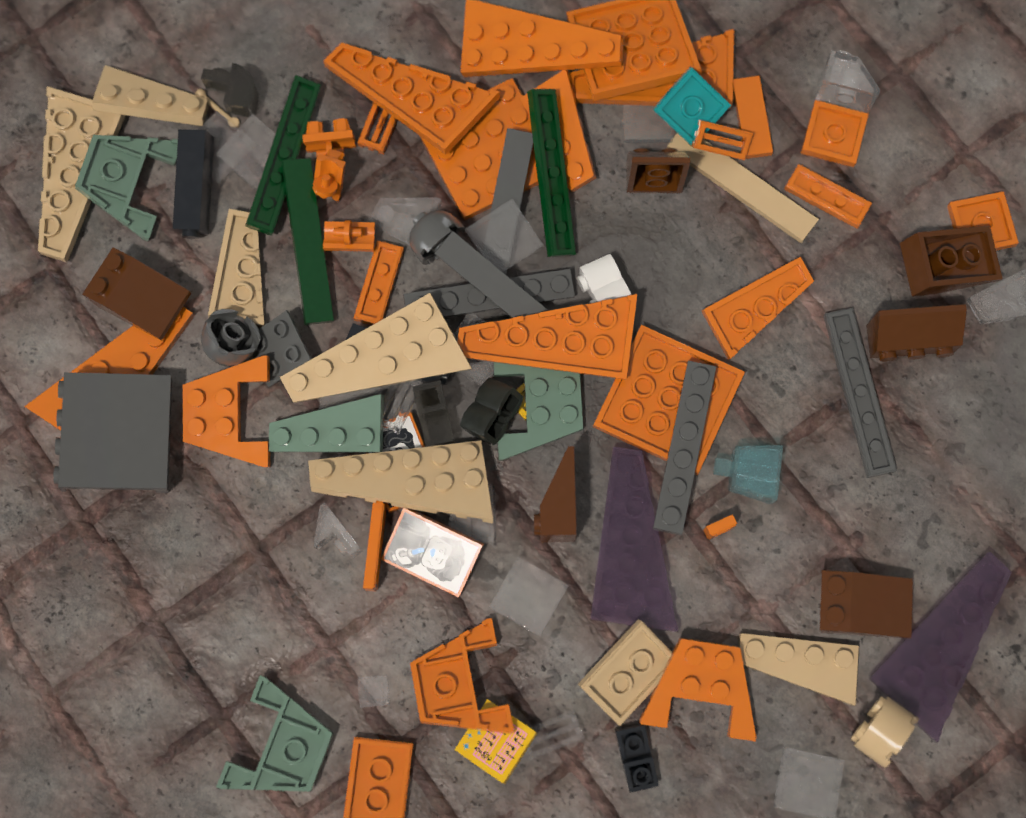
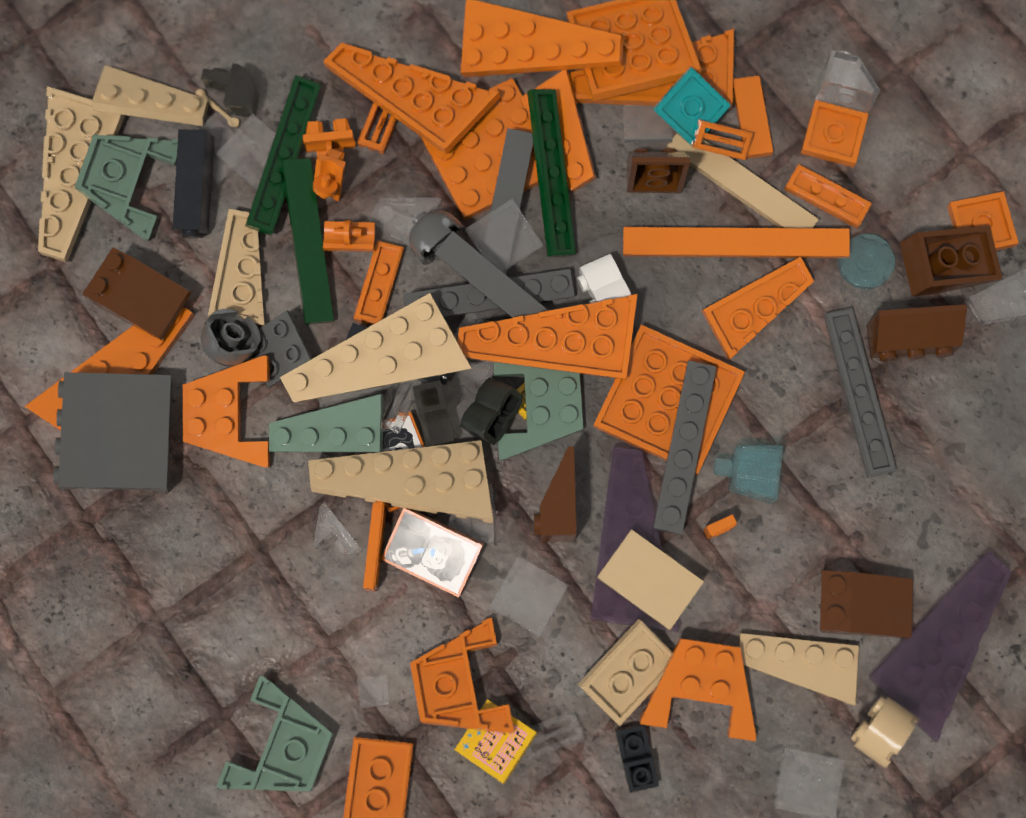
none -> tan tile [597,529,704,630]
none -> orange tile [623,227,850,258]
none -> clear light blue tile [837,234,895,290]

